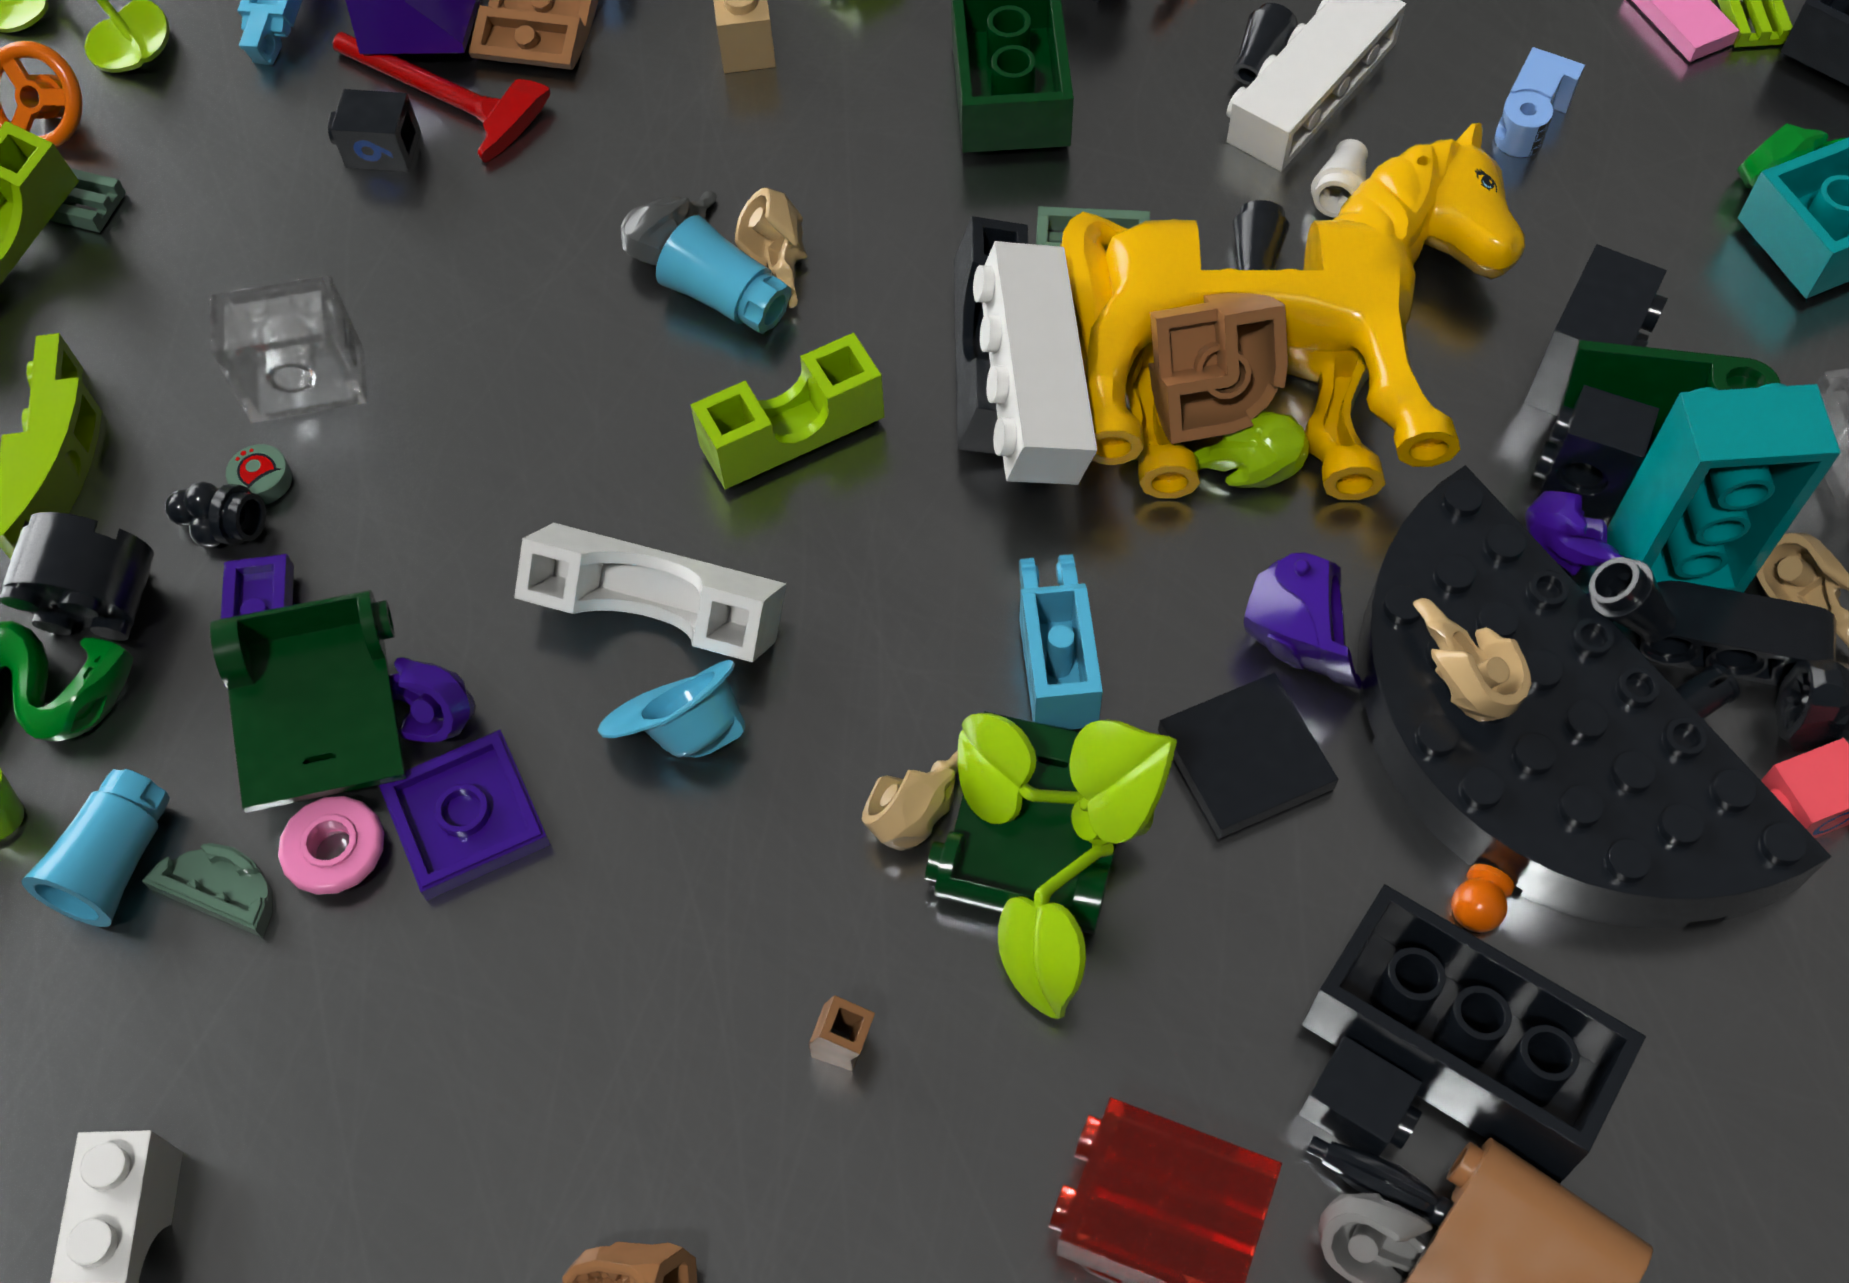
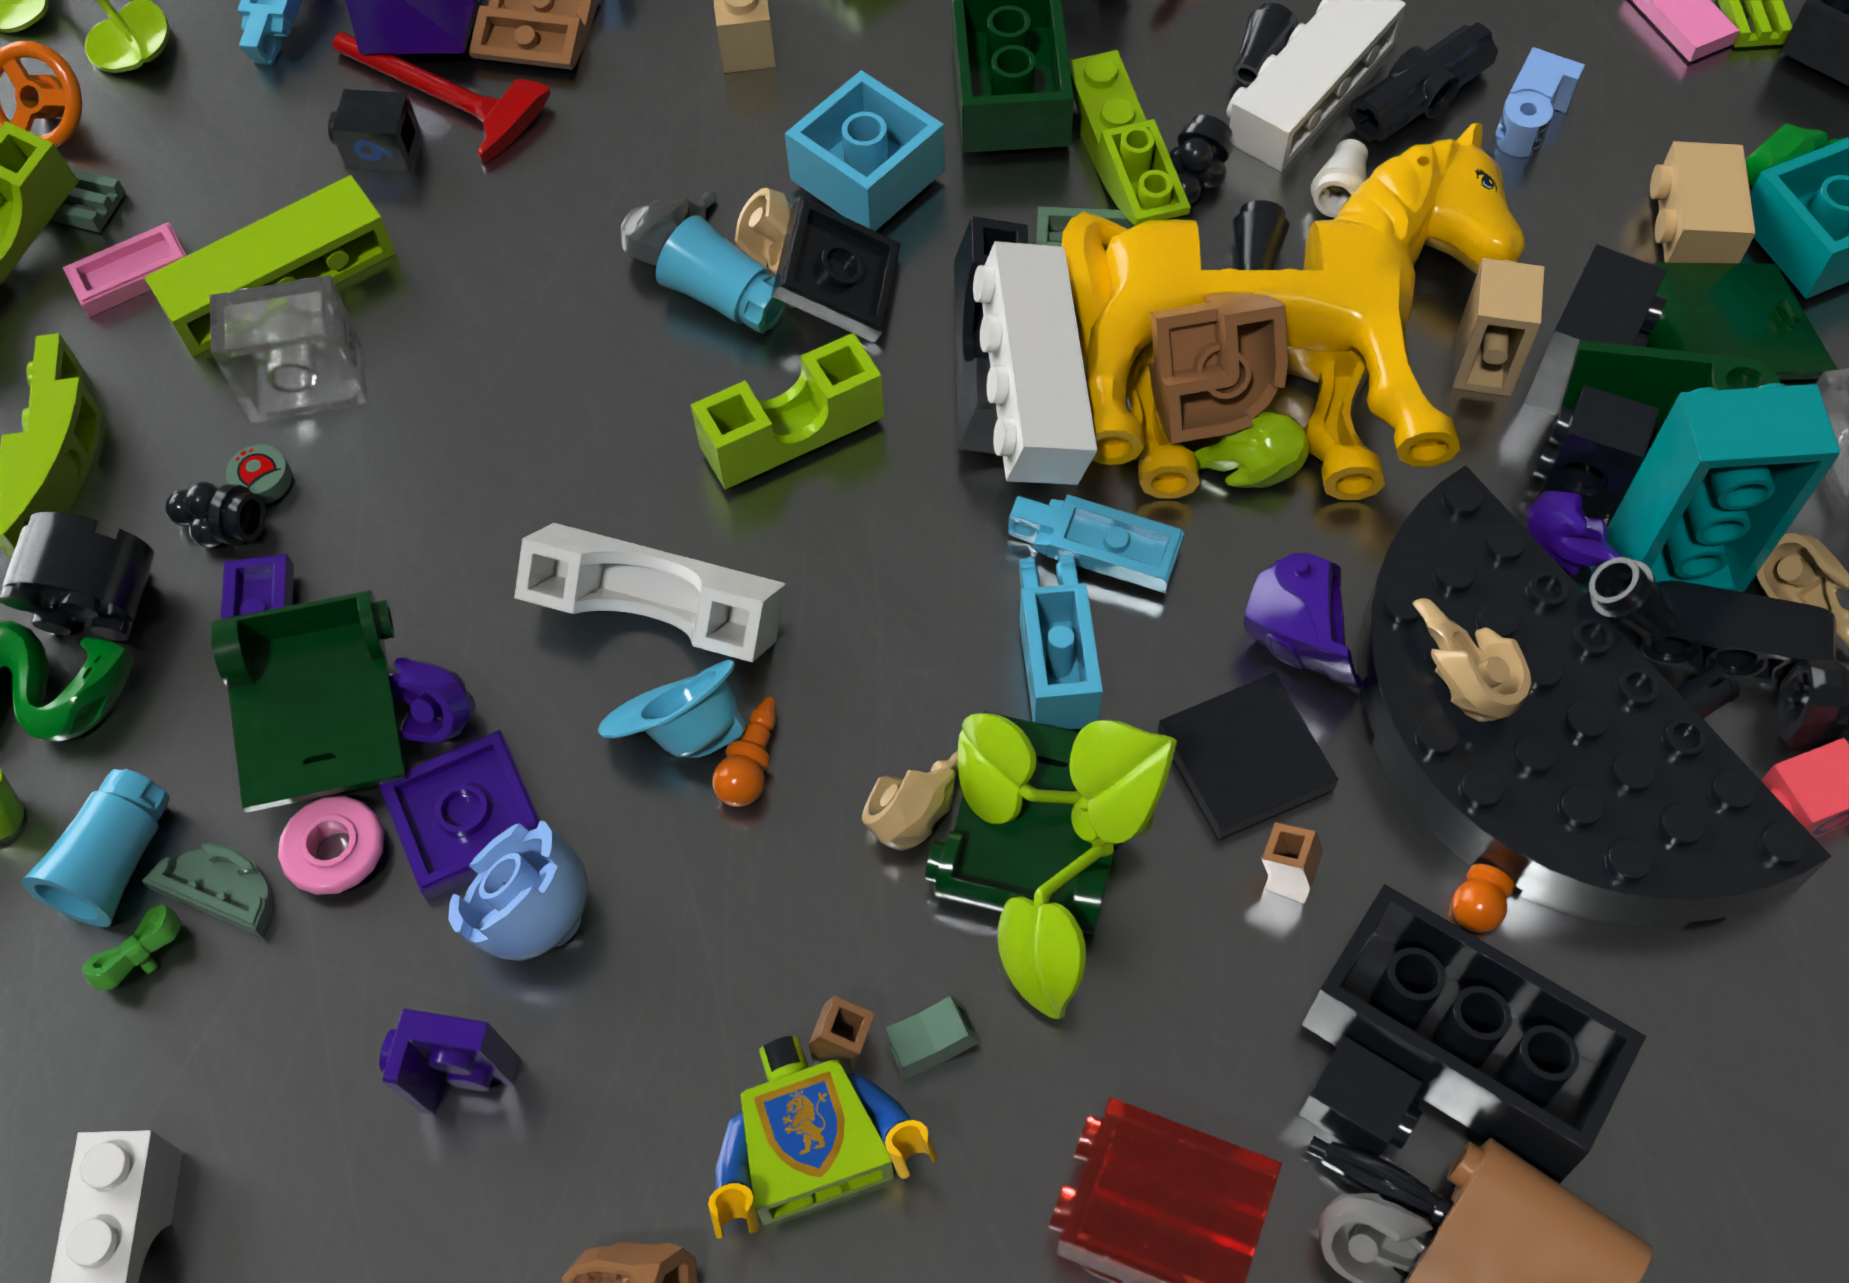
none -> bright pink tile [63,222,187,317]
none -> bright green piece [82,904,182,991]
none -> lime brick [144,175,396,357]
none -> dark purple bracket [379,1008,520,1114]
none -> light blue cylinder [448,821,588,961]
none -> torso [708,1036,939,1239]
none -> orange bar [712,696,776,807]
none -> black tile [771,196,901,342]
none -> medium azure brick [785,70,945,231]
none -> sand green piece [885,996,982,1080]
none -> medium azure hinge [1008,494,1185,593]
none -> lime slope [1069,50,1191,226]
none -> black piece [1169,114,1233,205]
none -> medium nougat piece [1262,822,1323,904]
none -> black piece [1348,22,1499,143]
none -> tan brick [1452,258,1545,397]
none -> dark green door [1639,262,1839,380]
none -> tan brick [1650,141,1755,263]

